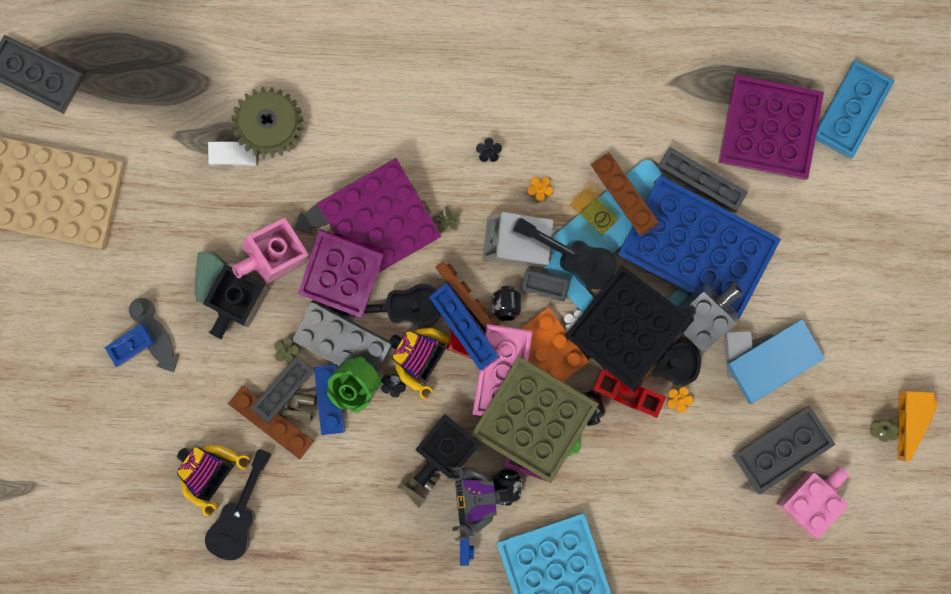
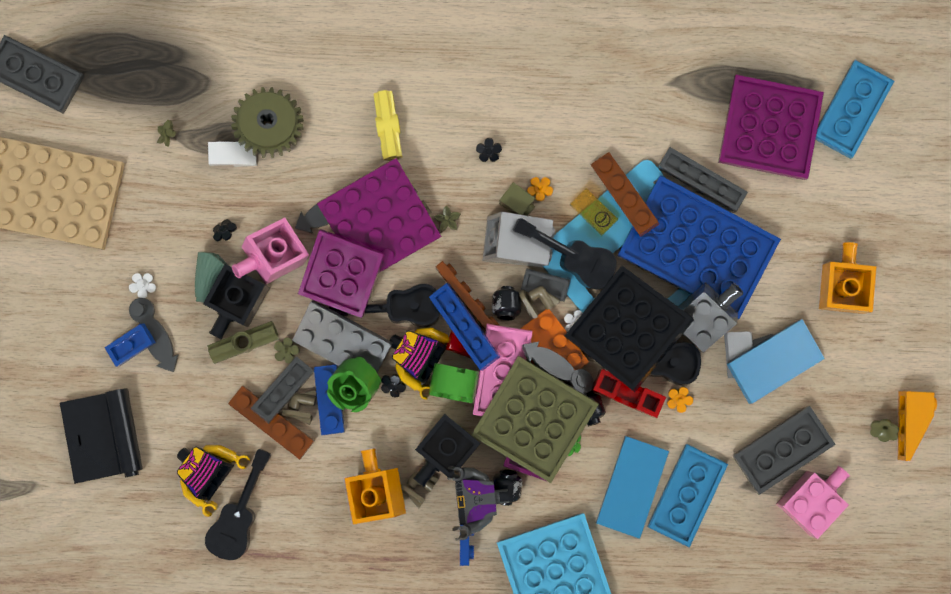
none -> black door [60,388,143,484]
none -> white plant [129,273,156,298]
none -> olive plant [157,120,176,147]
none -> olive piece [207,321,279,364]
none -> black plant [213,219,237,242]
none -> light orange brick [344,448,406,524]
none -> light yellow piece [373,90,403,161]
none -> bright green brick [429,363,479,403]
none -> olive brick [499,182,535,216]
none -> dark tan piece [519,286,560,319]
none -> dark grey brick [522,342,594,394]
none -> dark azure tile [596,436,669,539]
none -> dark azure tile [647,444,728,548]
none -> light orange brick [819,242,876,314]

